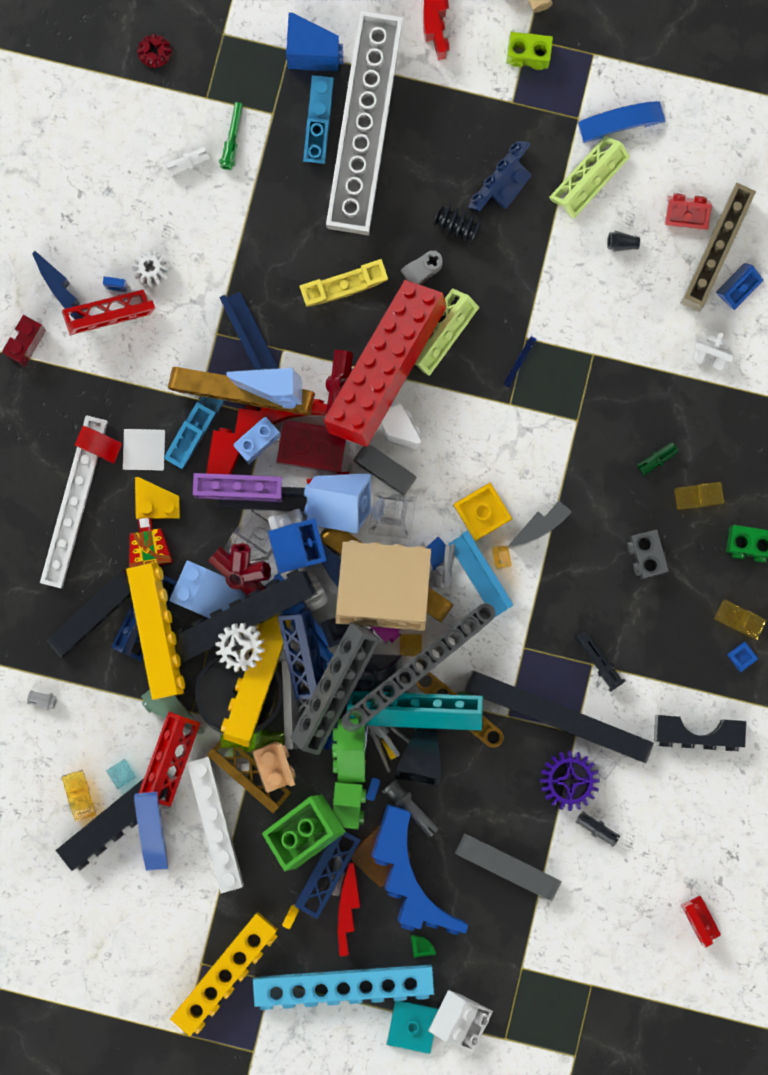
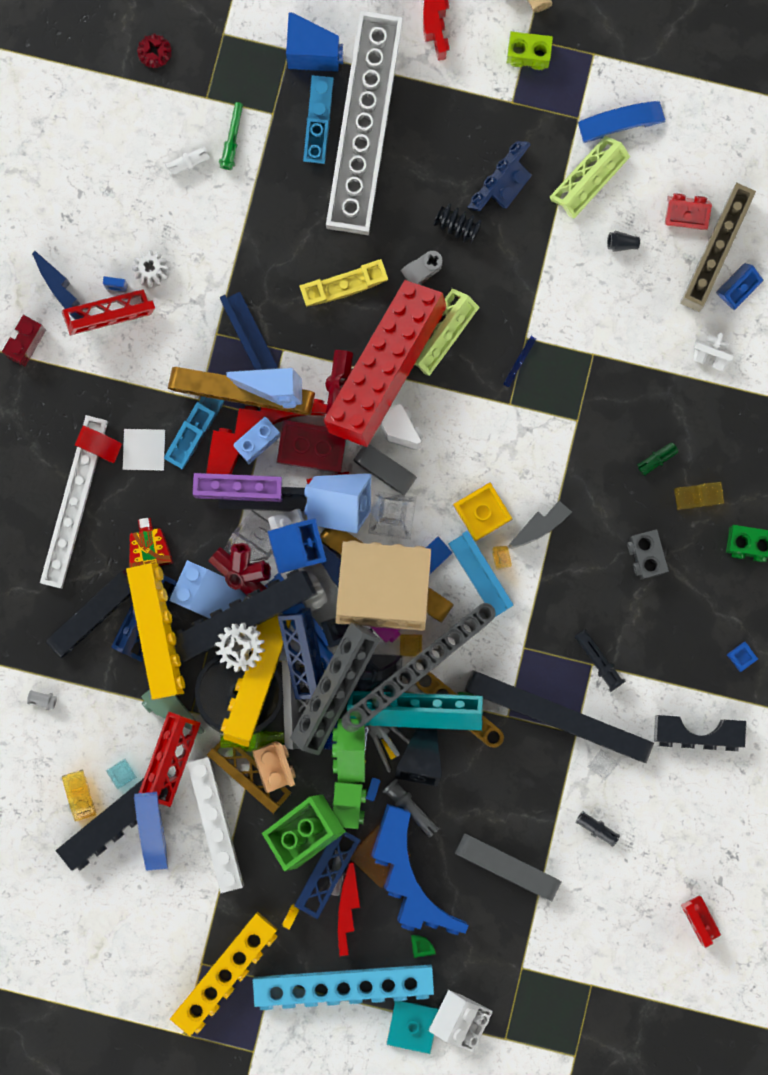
yellow wing [135,477,180,520] -> none
light grey plant [421,542,455,588] -> none
dark purple gear [540,751,600,811] -> none
clear yellow slope [714,600,766,640] -> none

